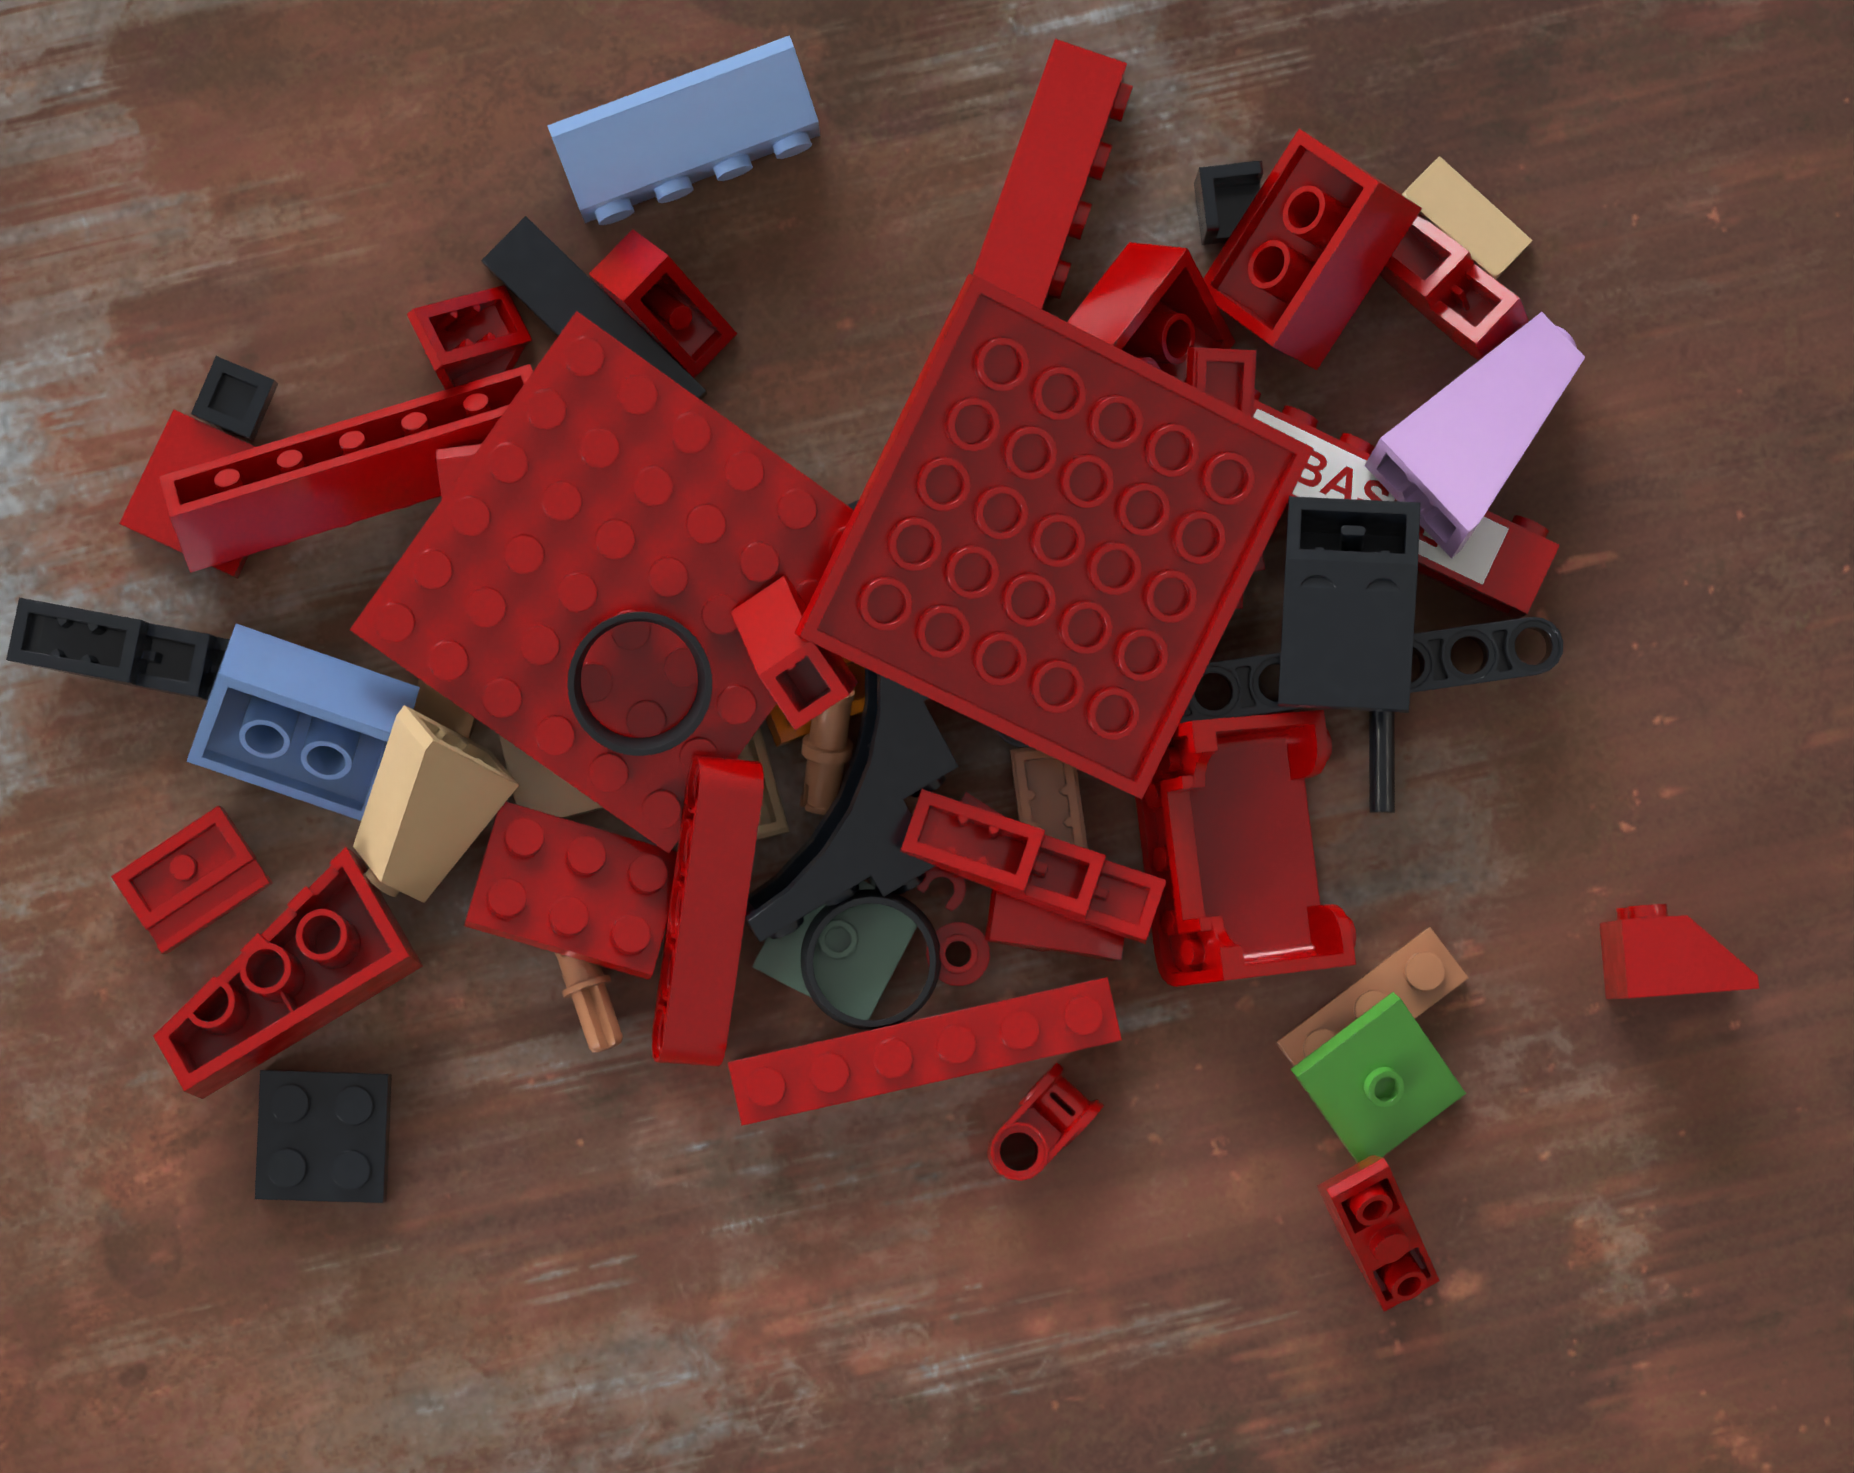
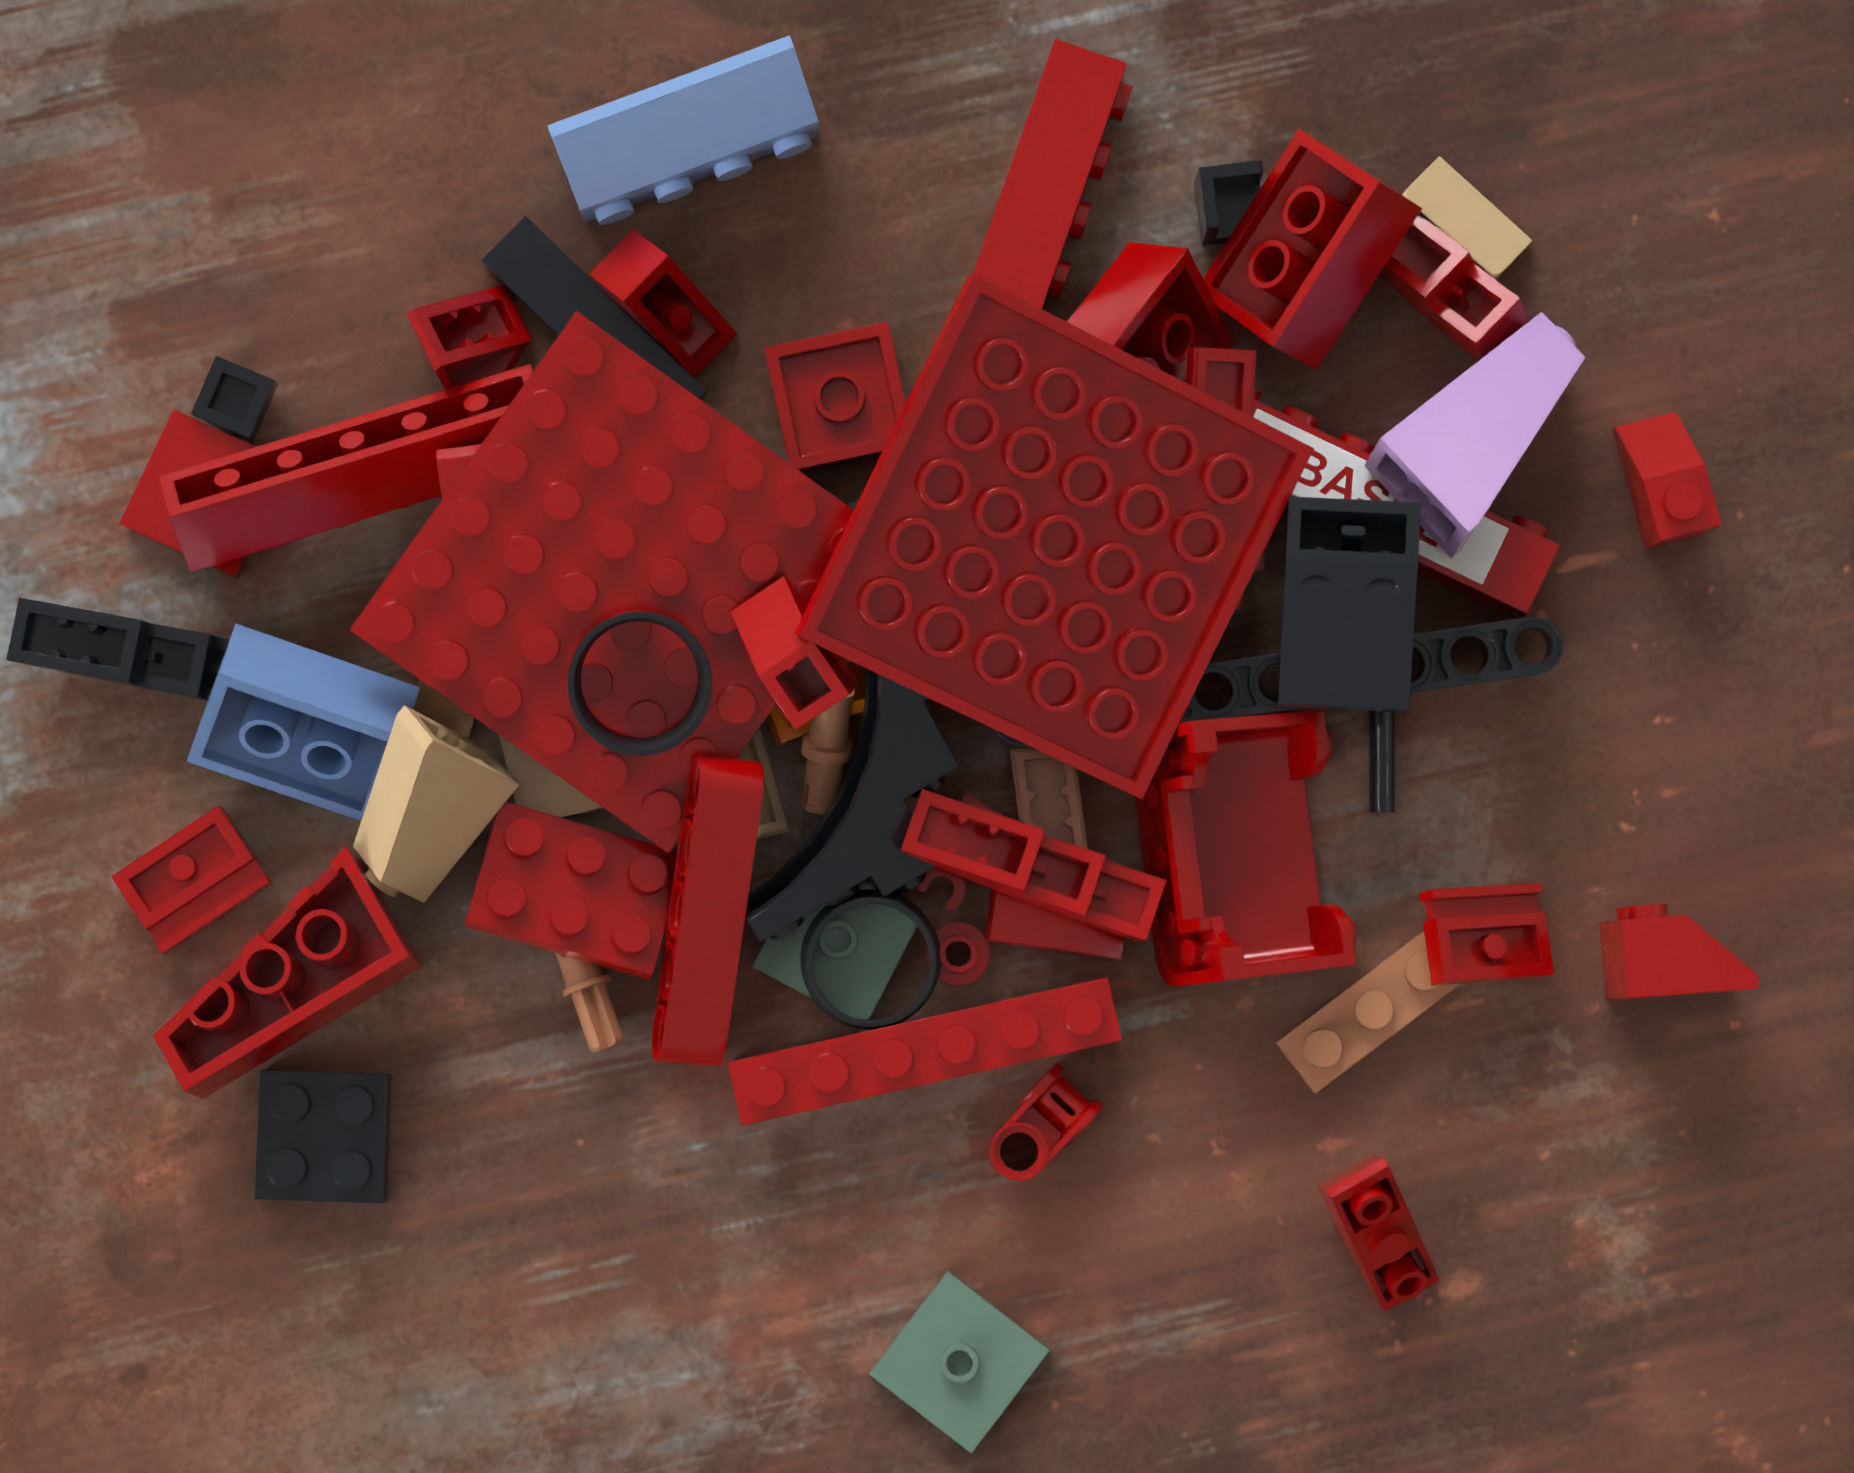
bright green plate [1290,992,1466,1163] -> none
none -> red plate [764,321,906,472]
none -> sand green plate [869,1270,1050,1454]
none -> red plate [1419,883,1554,986]
none -> red slope [1613,412,1722,550]

